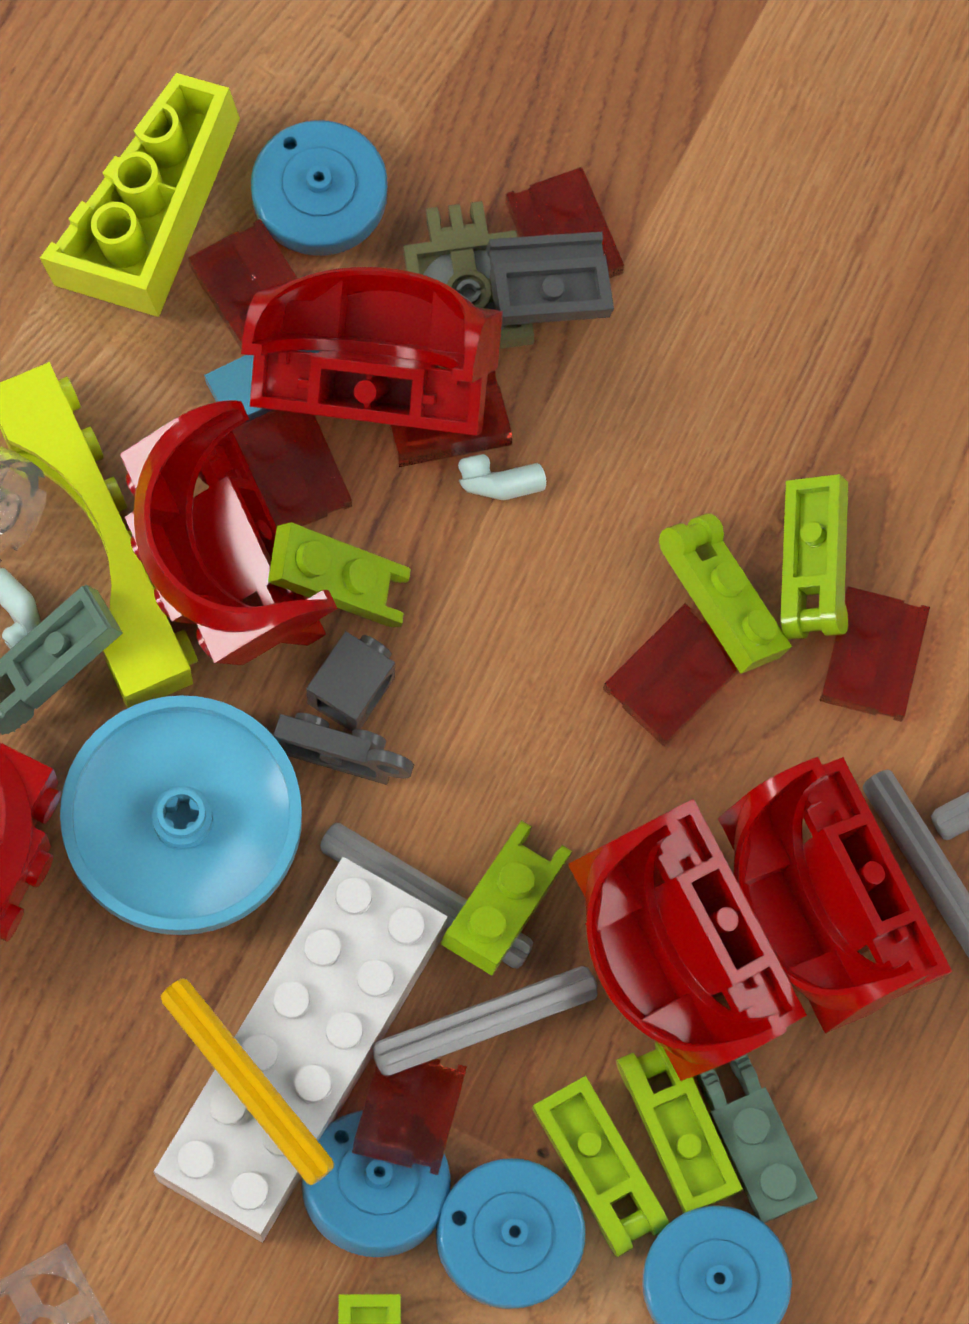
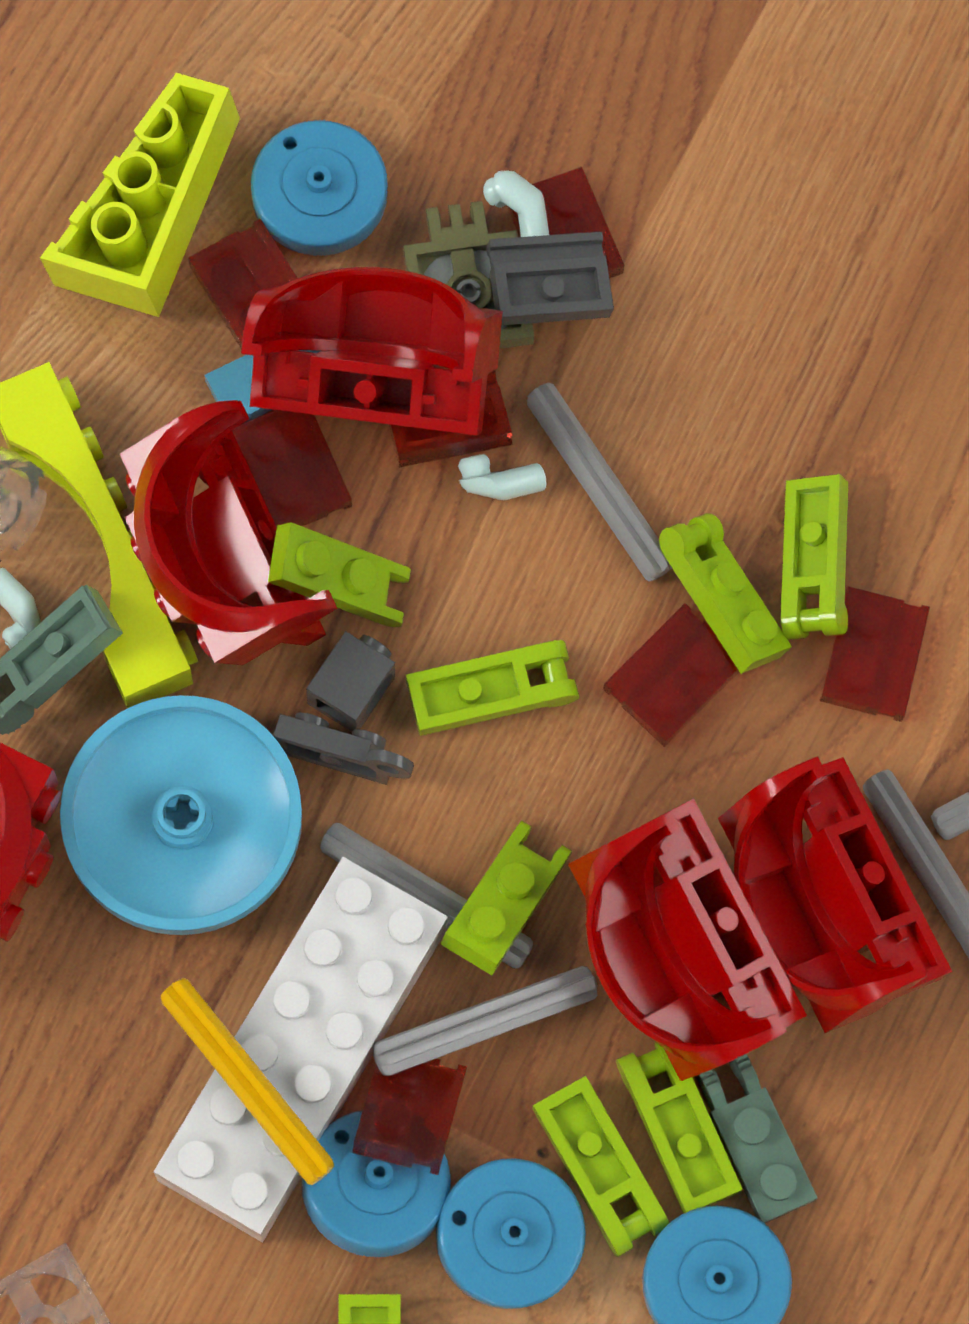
none -> lime plate [406,640,580,736]
none -> light aqua arm [483,171,549,237]
none -> light grey axle [527,383,672,581]

